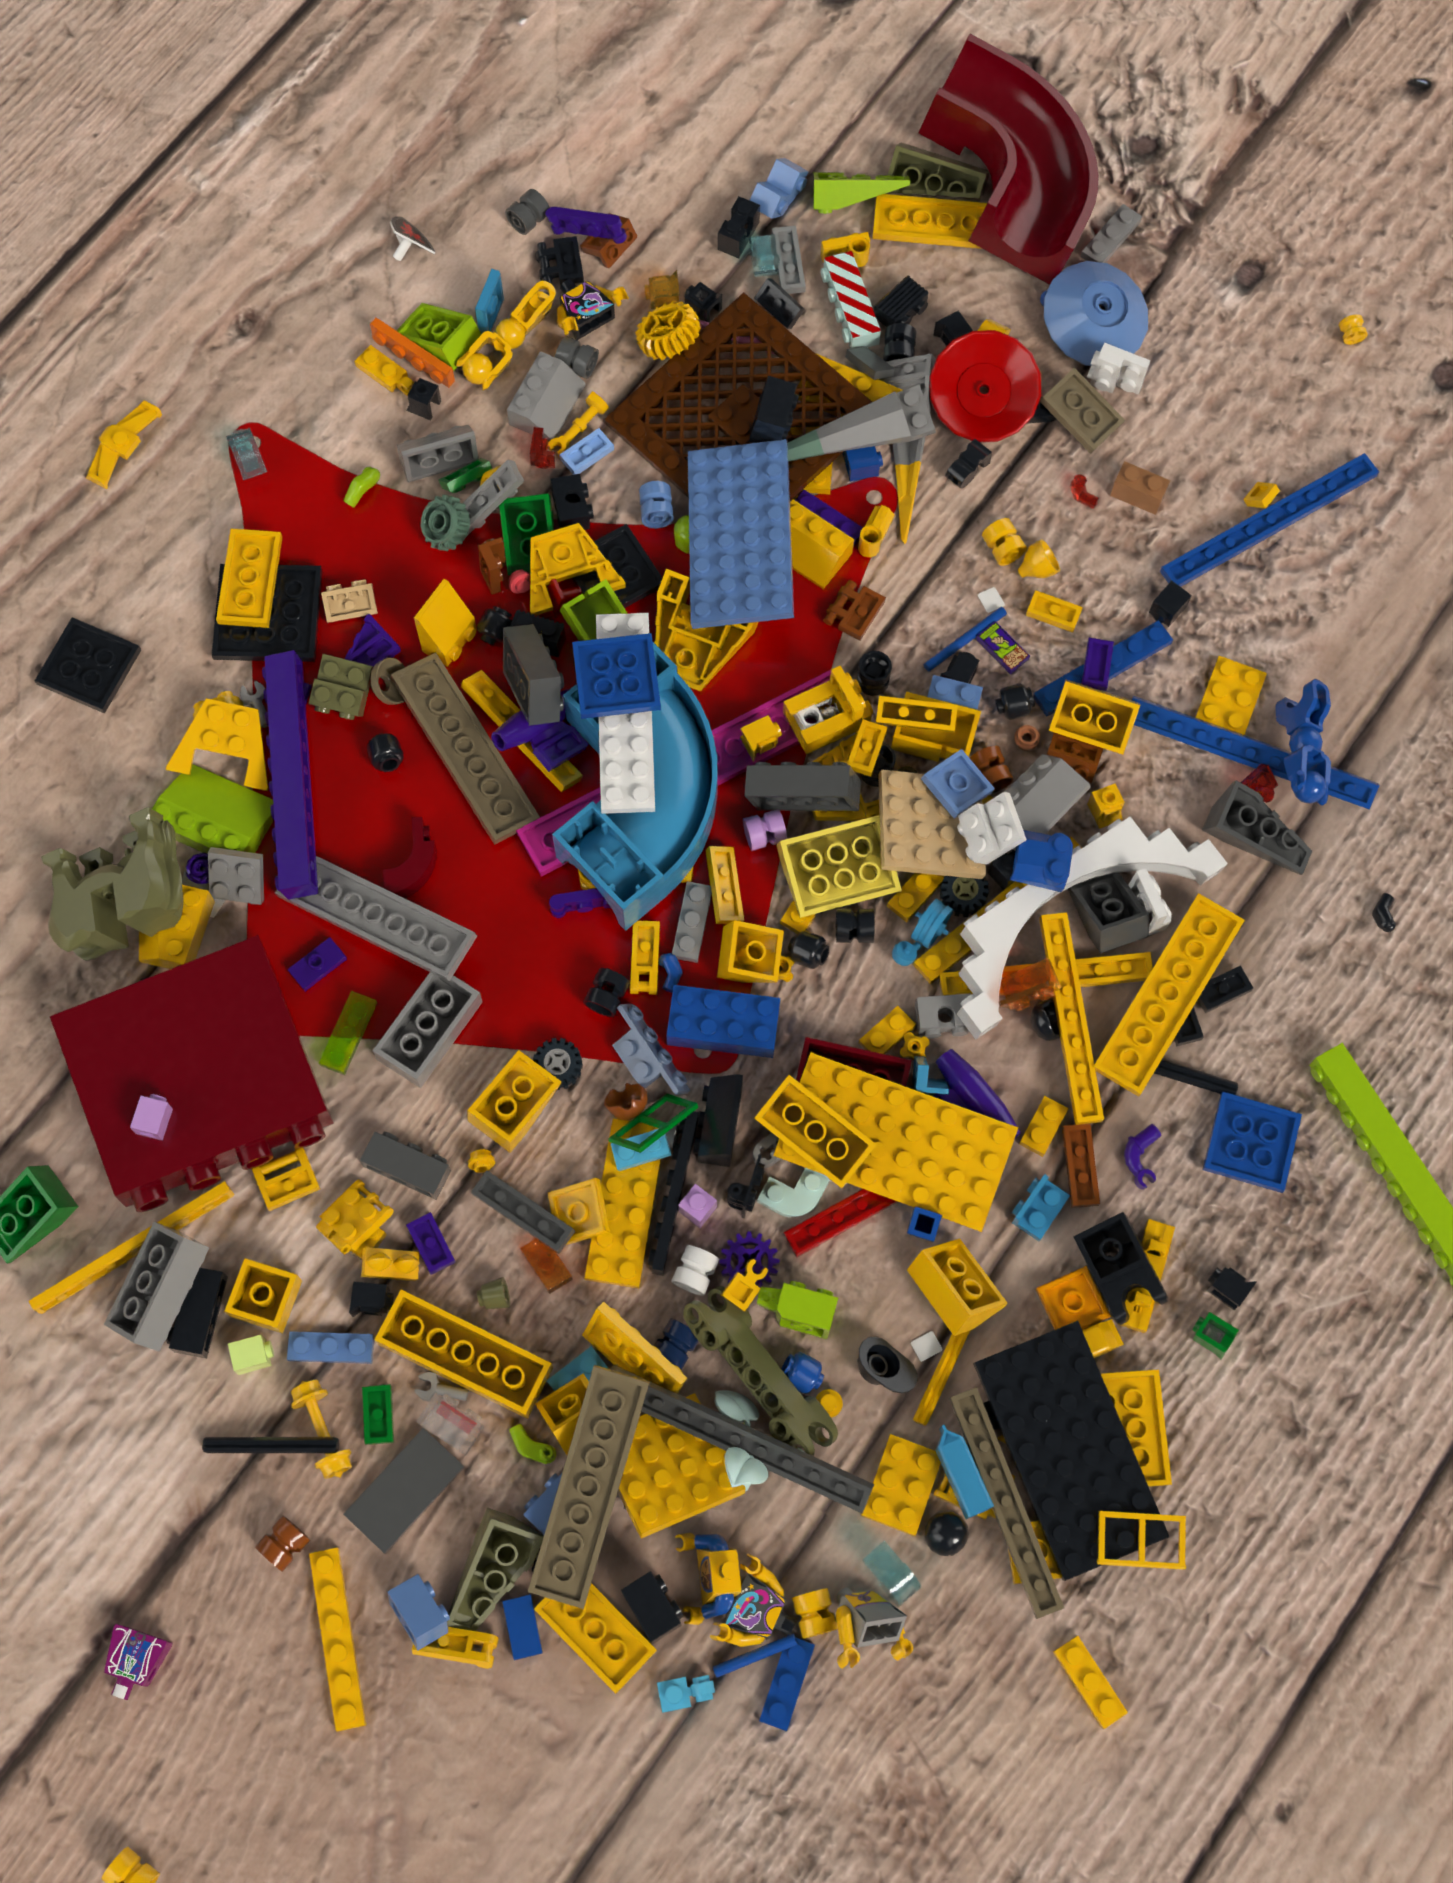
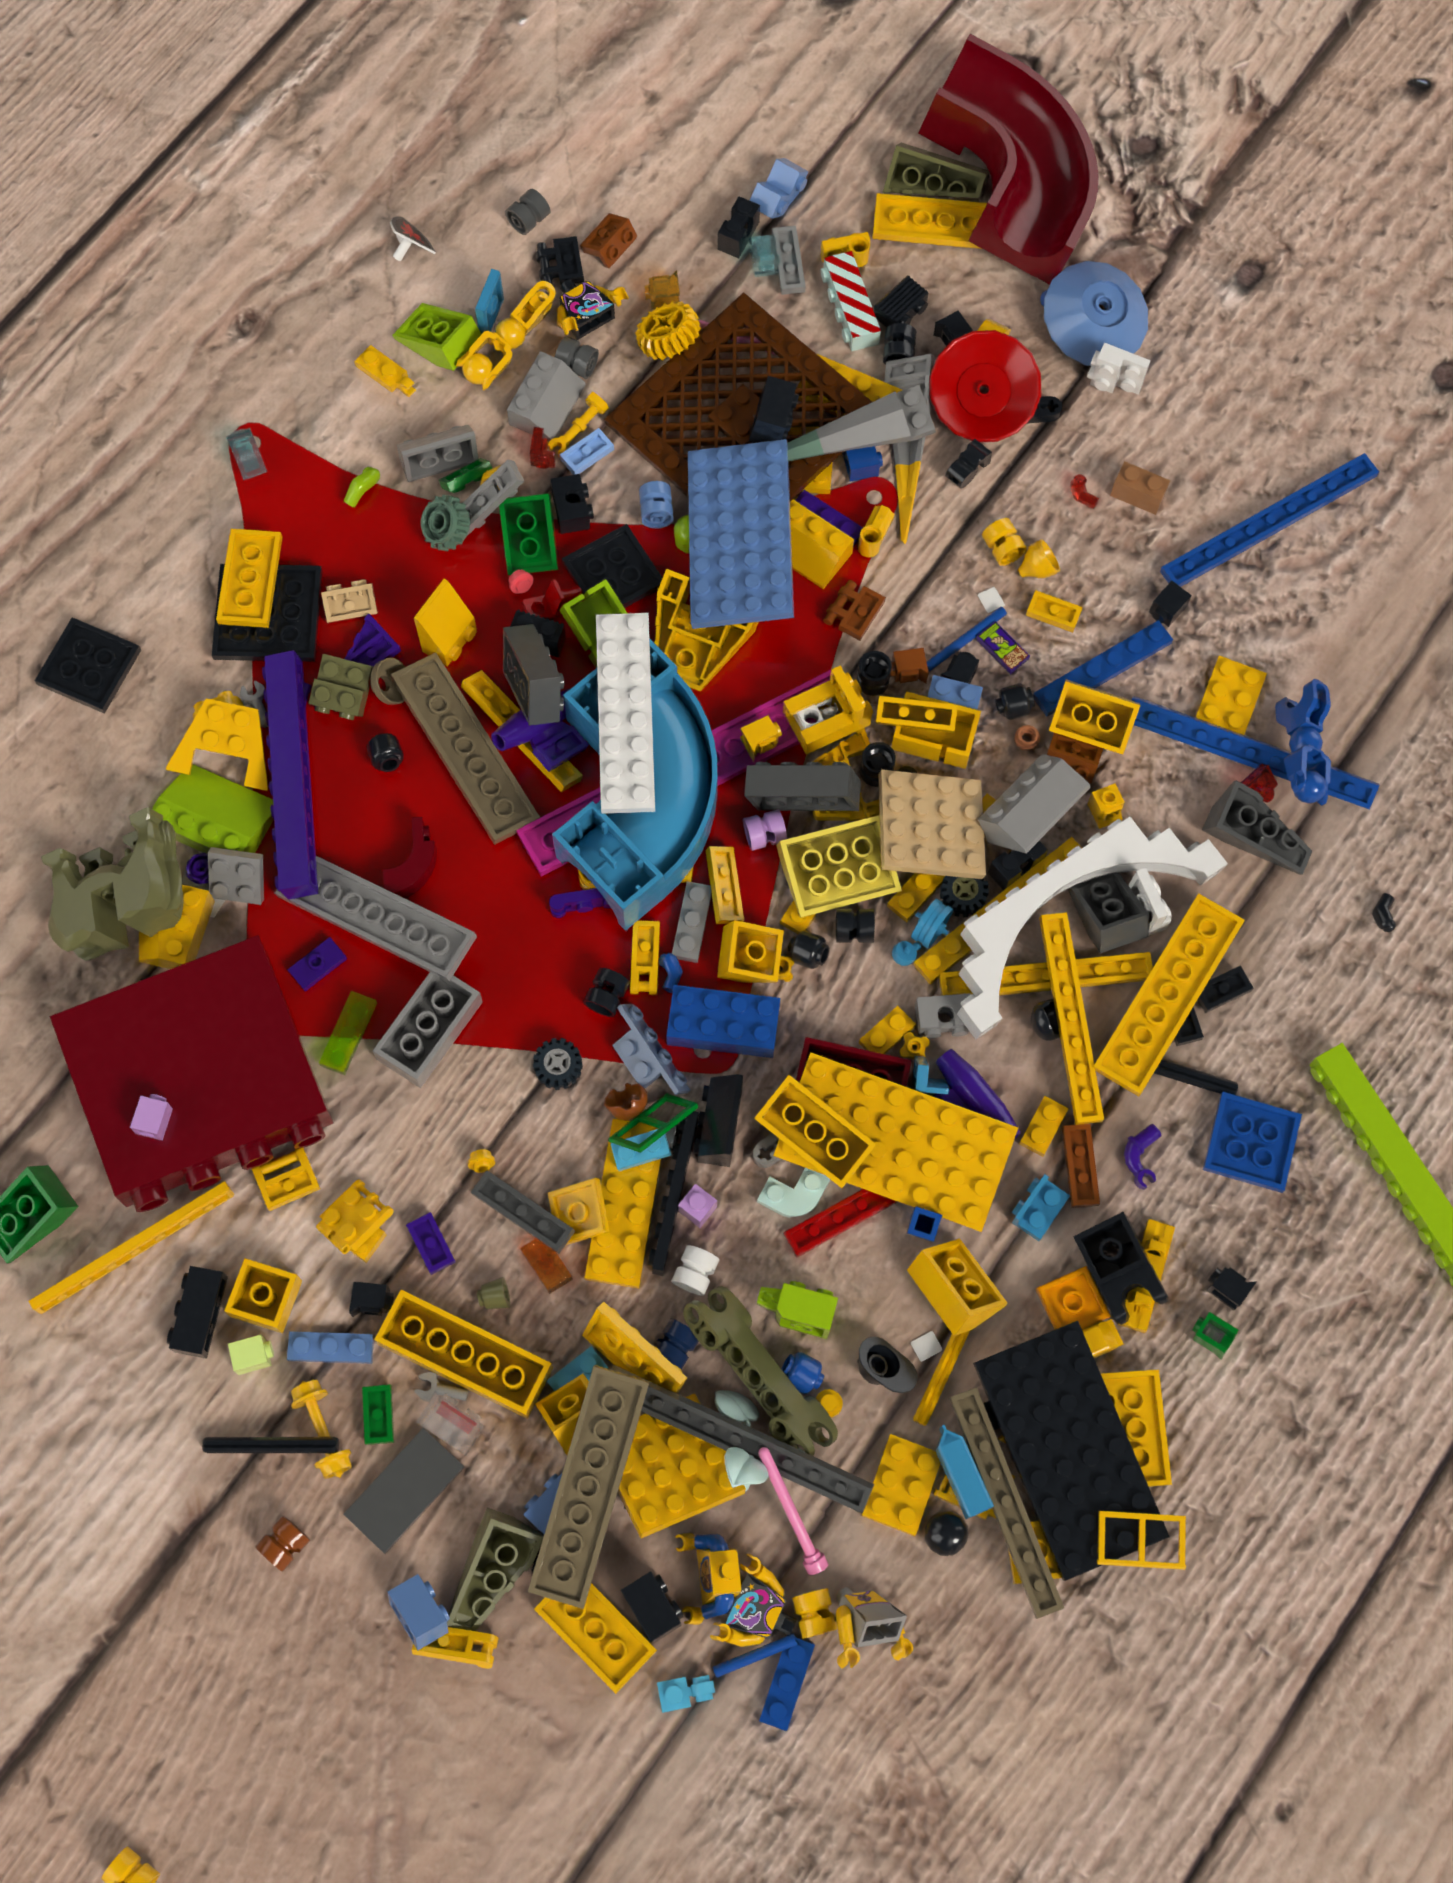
yellow plate [86,400,162,489] -> none
light grey brick [104,1222,209,1351] -> none
torso [104,1624,173,1700] -> none
yellow plate [309,1547,366,1732] -> none
dark grey brick [360,1131,451,1200] -> none
yellow tile [361,1247,420,1281] -> none
orange plate [370,318,455,388] -> none
black window [406,378,441,421] -> none
yellow slope [467,1050,561,1153] -> none
black head [477,606,512,646] -> none
dark orange bracket [478,537,505,595] -> none
blue tile [502,1595,543,1660] -> none
lime arm [509,1423,557,1464] -> none
yellow wing [530,523,626,616] -> none
dark purple plate [545,207,627,244] -> none
blue plate [572,633,661,719] -> none
black window [684,282,722,322] -> none
dark purple gear [719,1231,780,1288] -> none
yellow plate [721,1259,768,1312] -> none
black hinge [727,1154,765,1219] -> none
black plate [754,278,805,329] -> none
lime wedge [813,172,910,214] -> none
dark grey tile [845,347,895,380] -> none
yellow plate [847,719,888,777] -> none
clear light blue brick [862,1540,921,1607] -> none
medium blue plate [921,749,995,819] -> none
white plate [957,792,1027,864] -> none
dark orange wheel [970,746,1014,793] -> none
clear orange bracket [998,958,1062,1012] -> none
blue slope [1010,830,1073,892] -> none
dark tan plate [1040,367,1125,454] -> none
yellow plate [1053,1635,1128,1729] -> none
light grey plate [1080,204,1142,263] -> none
dark purple tile [1081,637,1114,691] -> none
yellow plate [1243,482,1280,508] -> none
yellow wheel [1339,314,1368,345] -> none
none -> bright pink piece [758,1447,828,1575]
none -> dark orange window [890,648,929,684]

